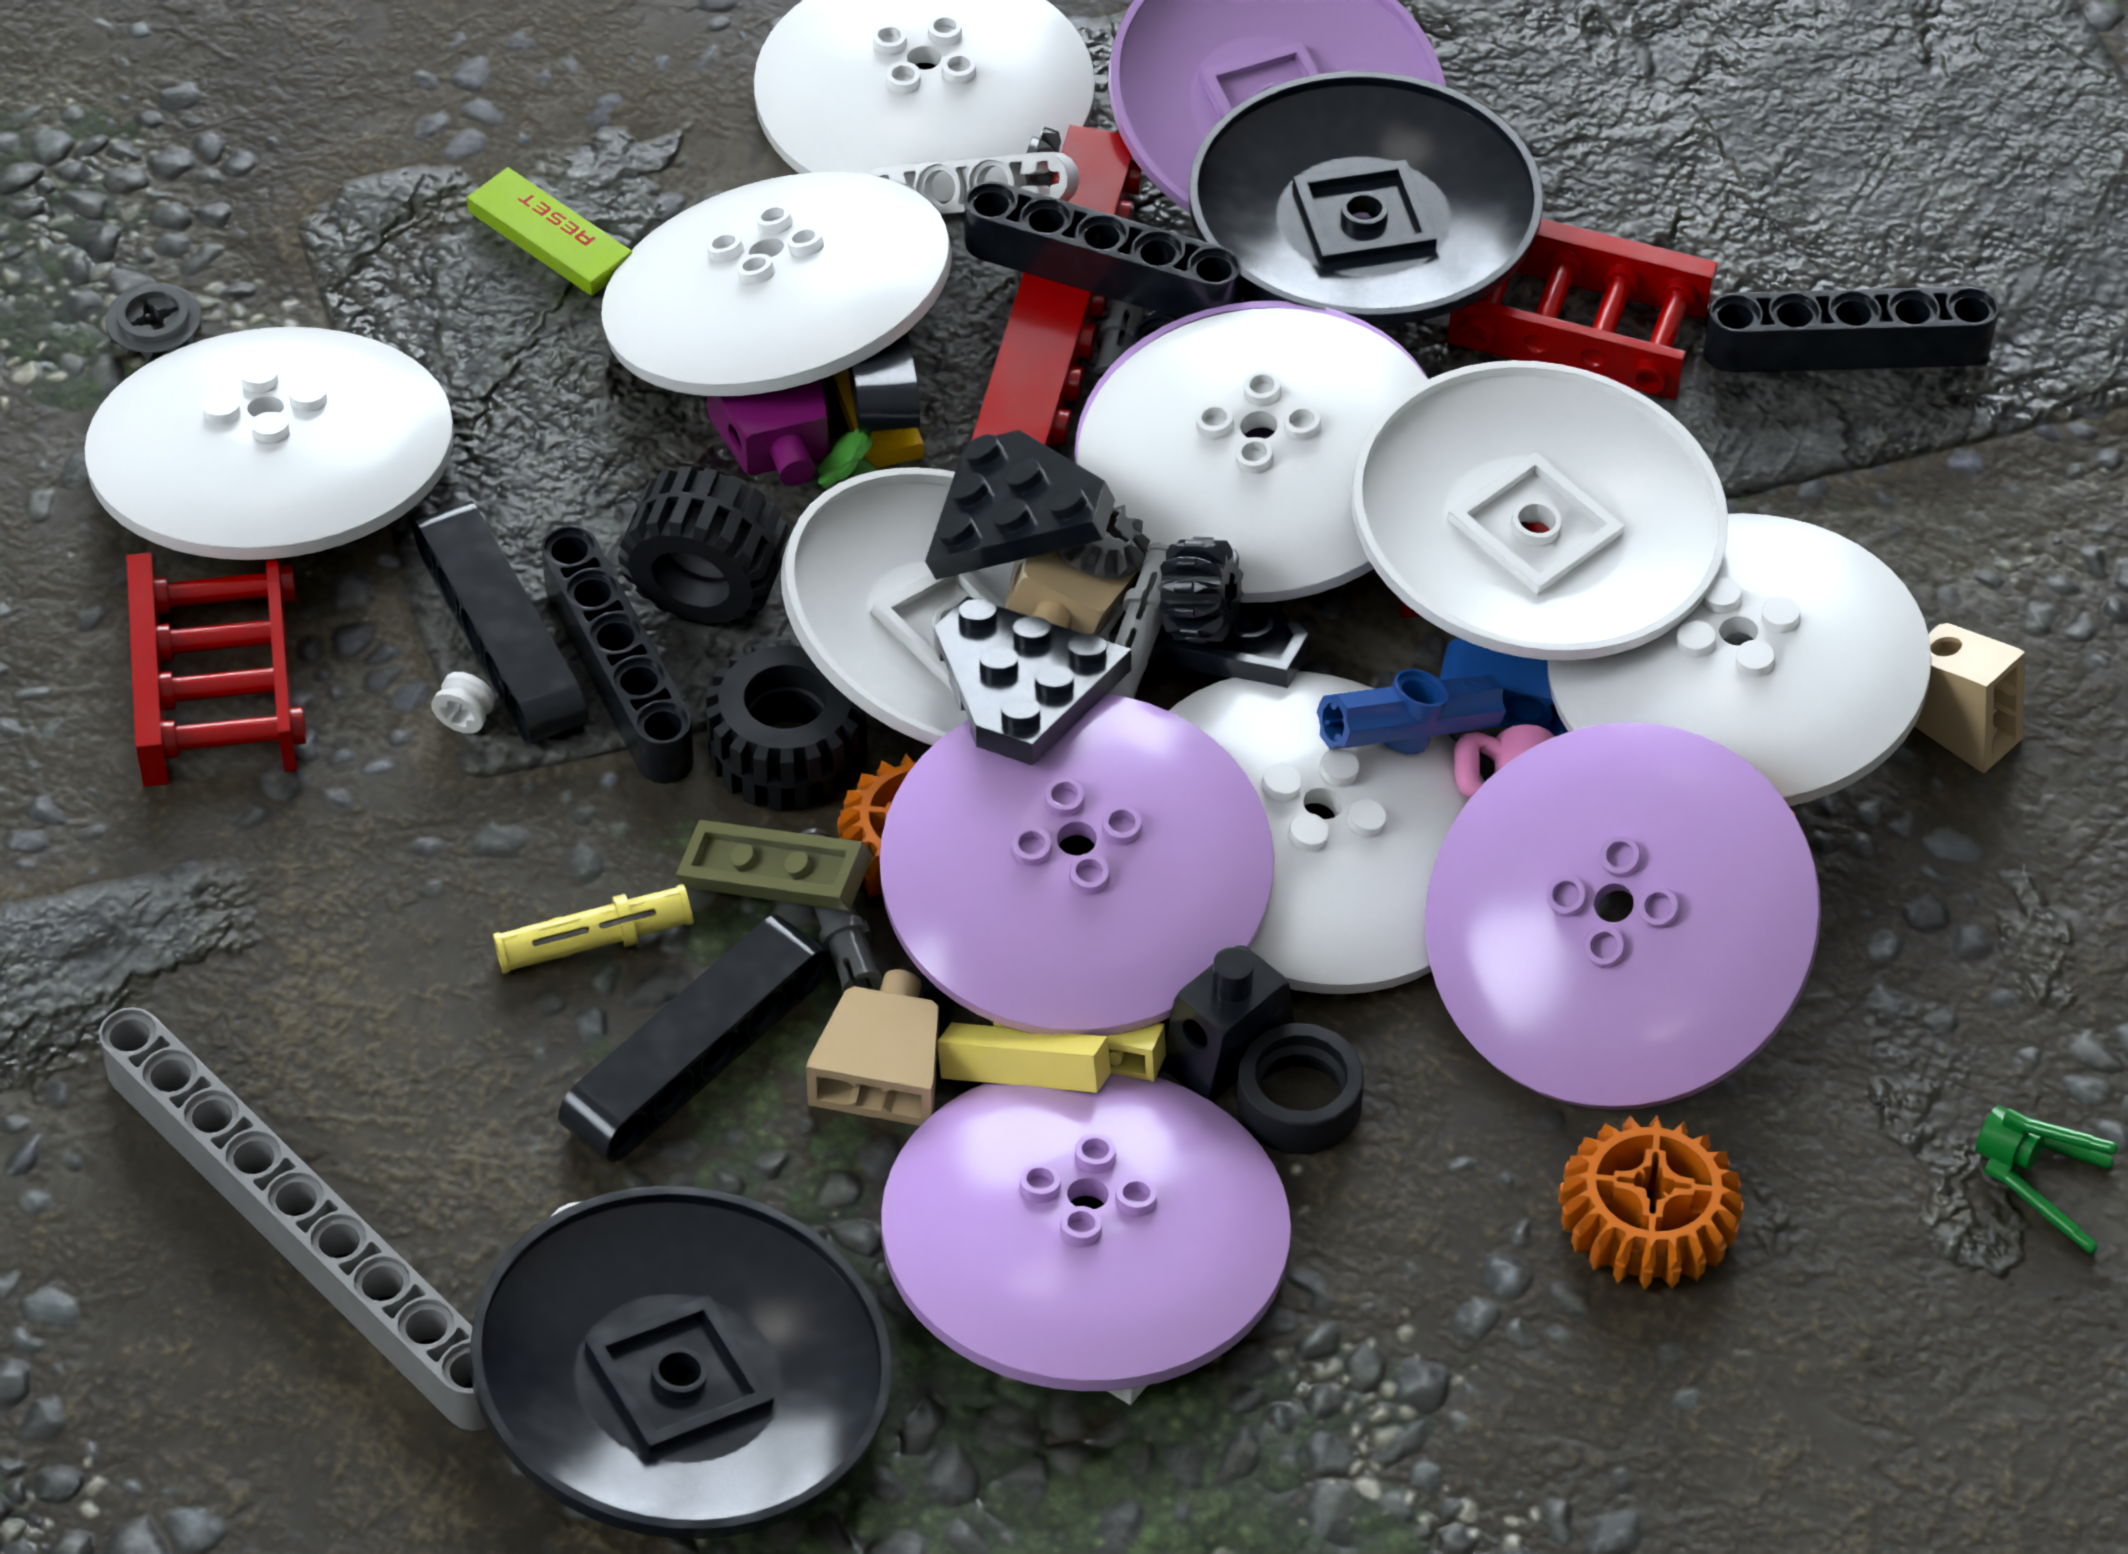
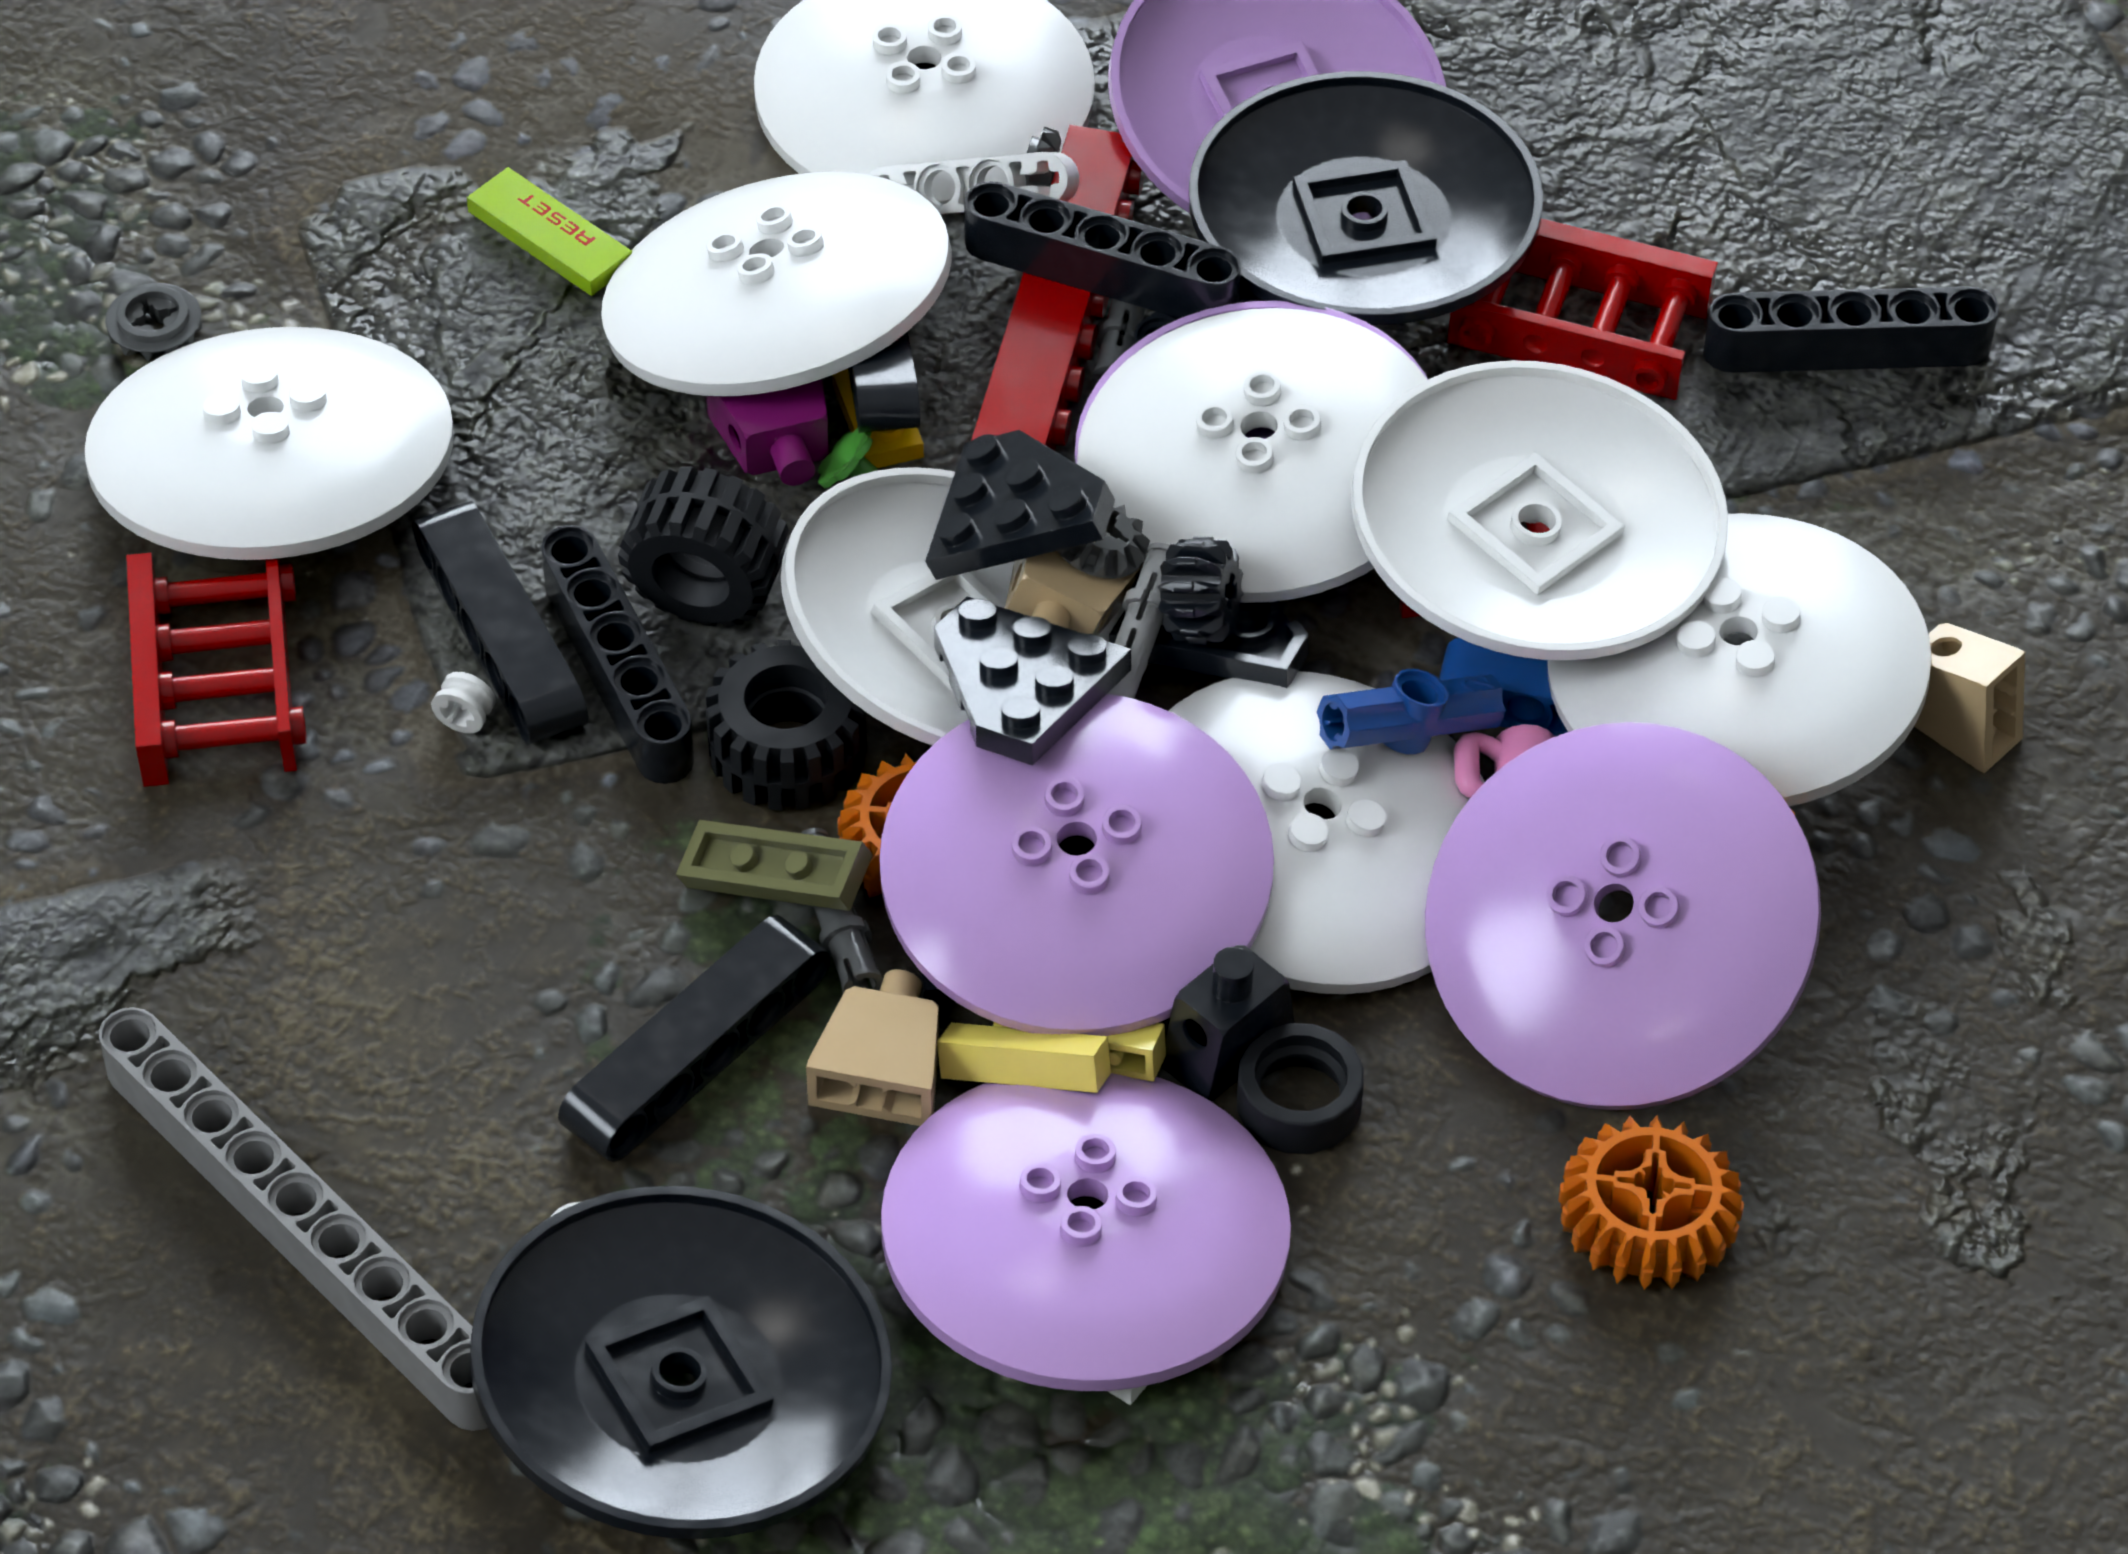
light yellow pin [493,884,694,974] -> none
green plant [1975,1105,2118,1254] -> none

